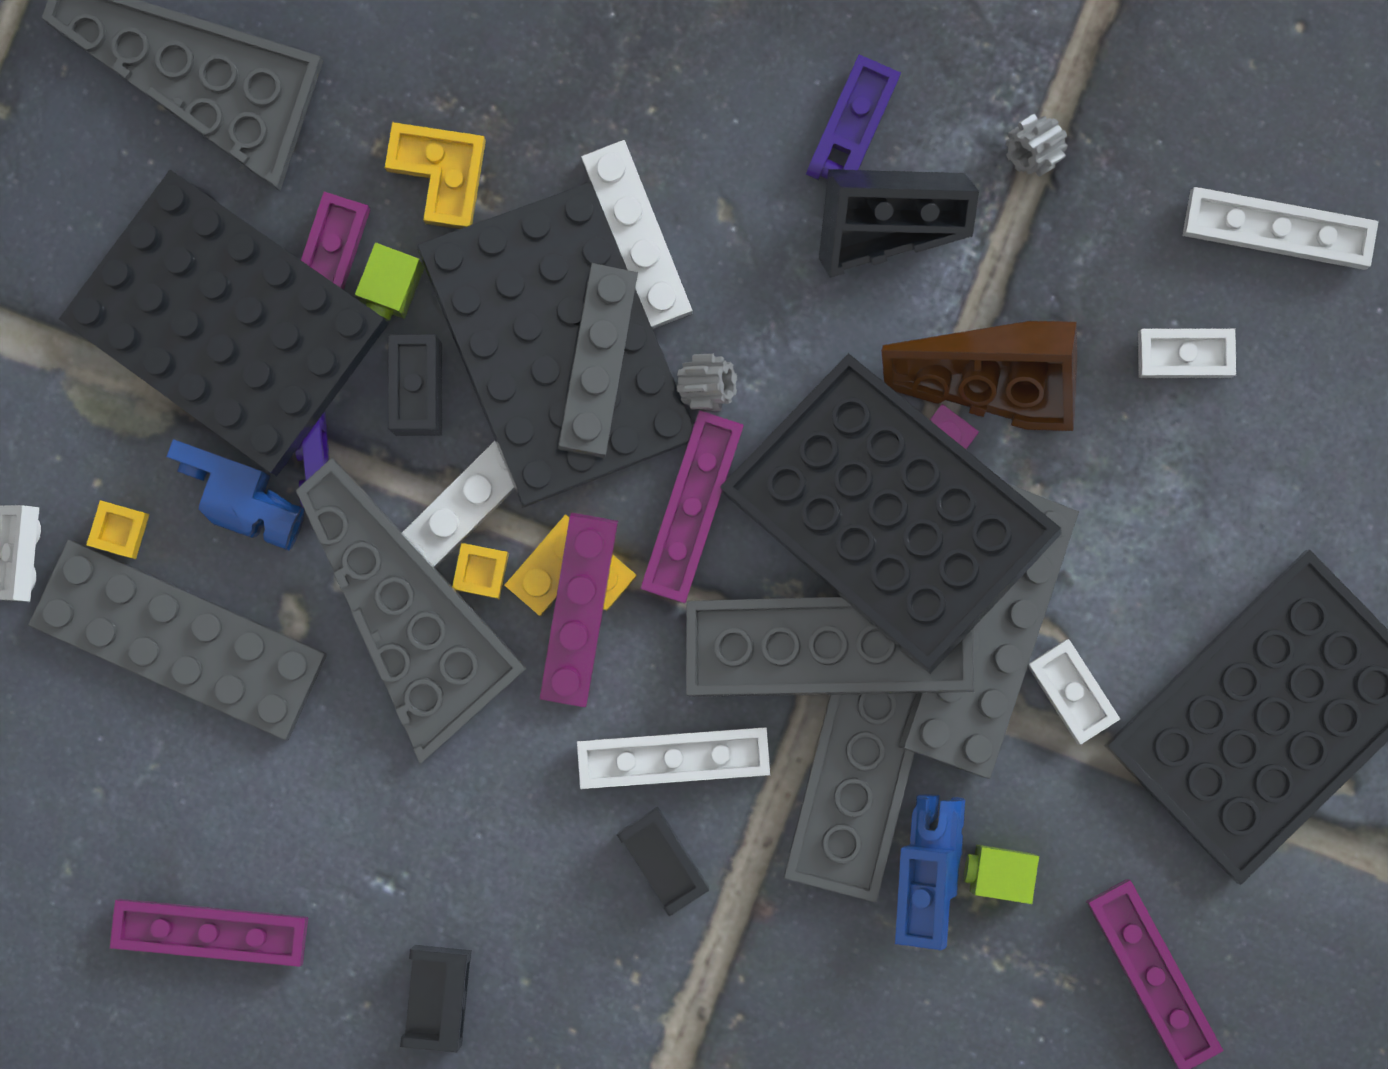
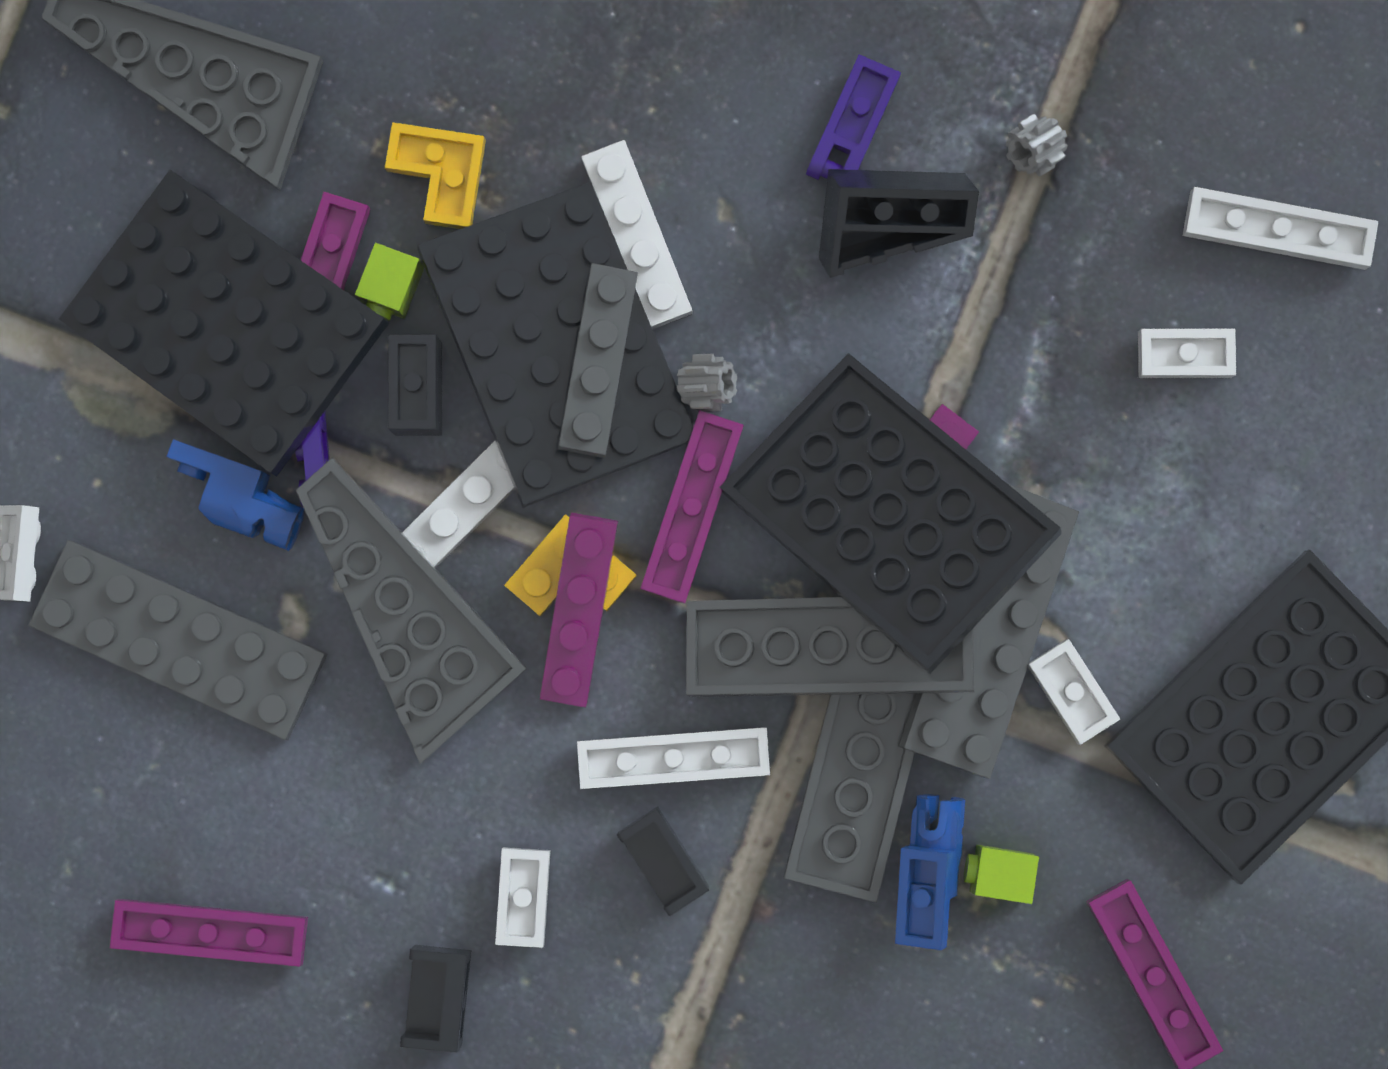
yellow plate [86,500,150,559] -> none
yellow plate [452,543,509,599] -> none
reddish brown wedge [881,321,1077,431] -> none
none -> white plate [495,847,551,948]

